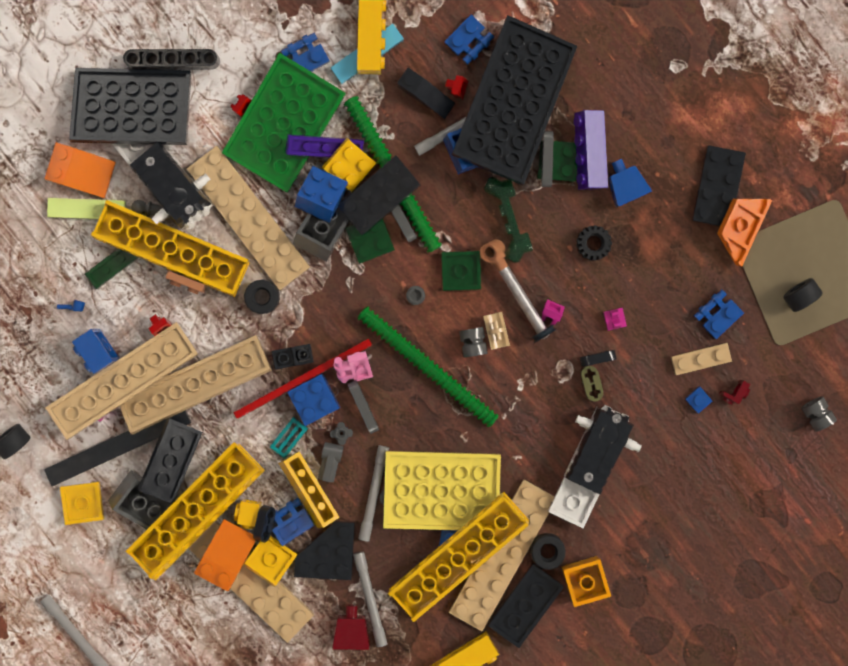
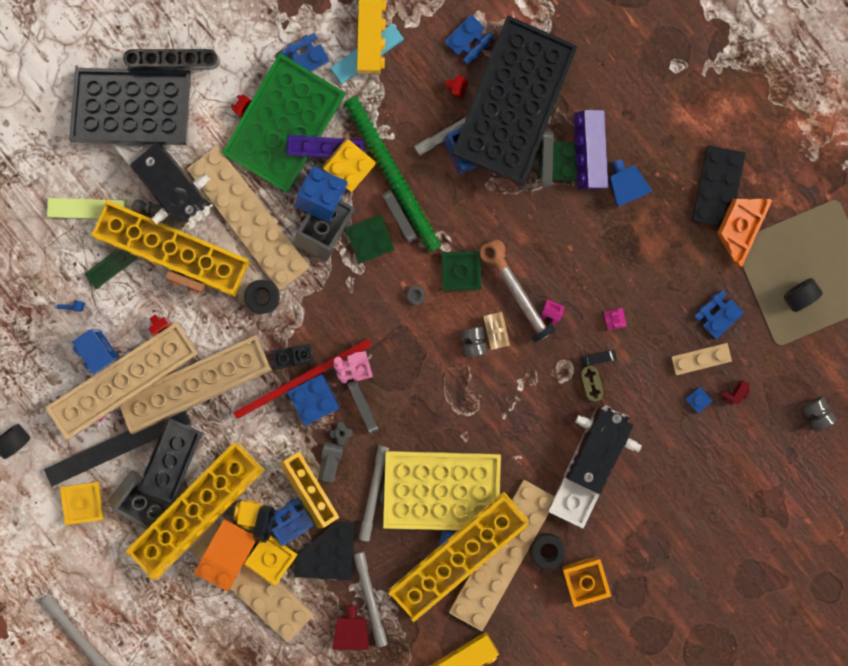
orange slope [44,142,116,198] -> none
teal tile [270,417,308,459] -> none
black plate [338,155,421,235] -> none
green piece [357,306,499,428] -> none
black slope [397,68,456,119] -> none
clear green plate [484,176,533,263] -> none
black plate [488,563,564,648] -> none
black tyre [576,225,612,261] -> none

